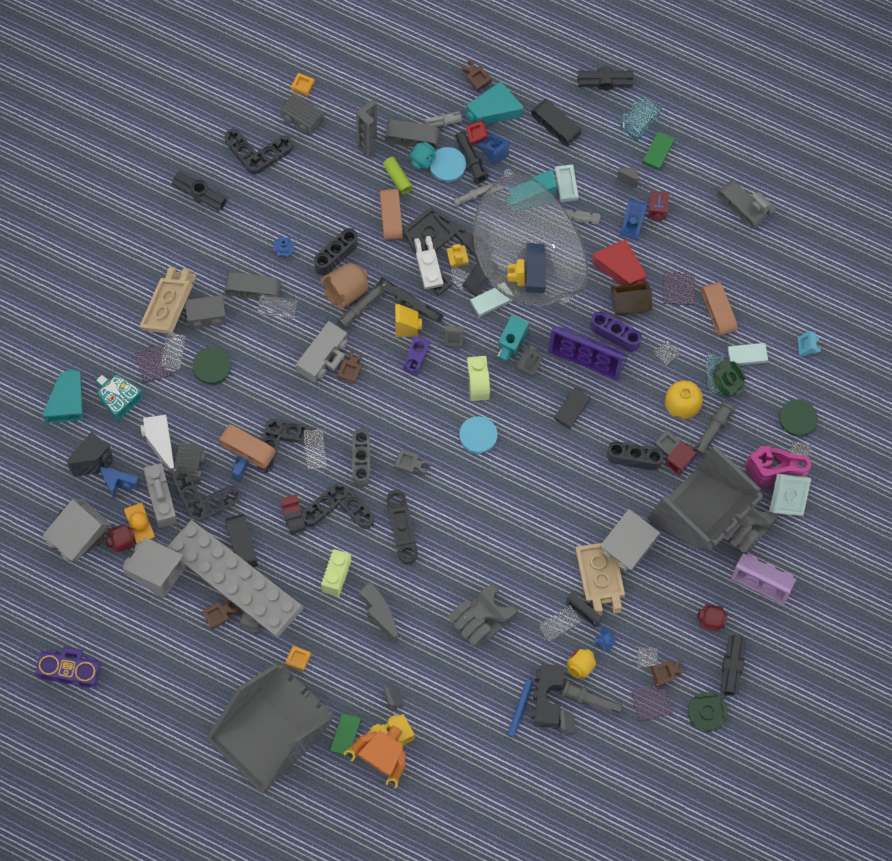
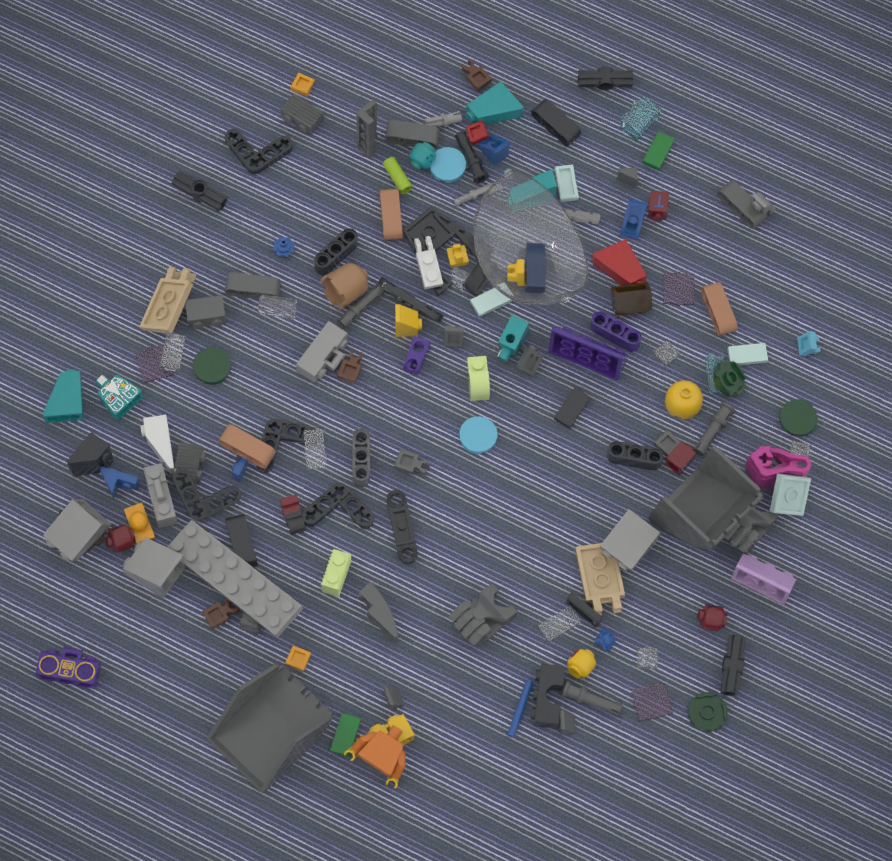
reddish brown plate [650,660,687,686] -> none

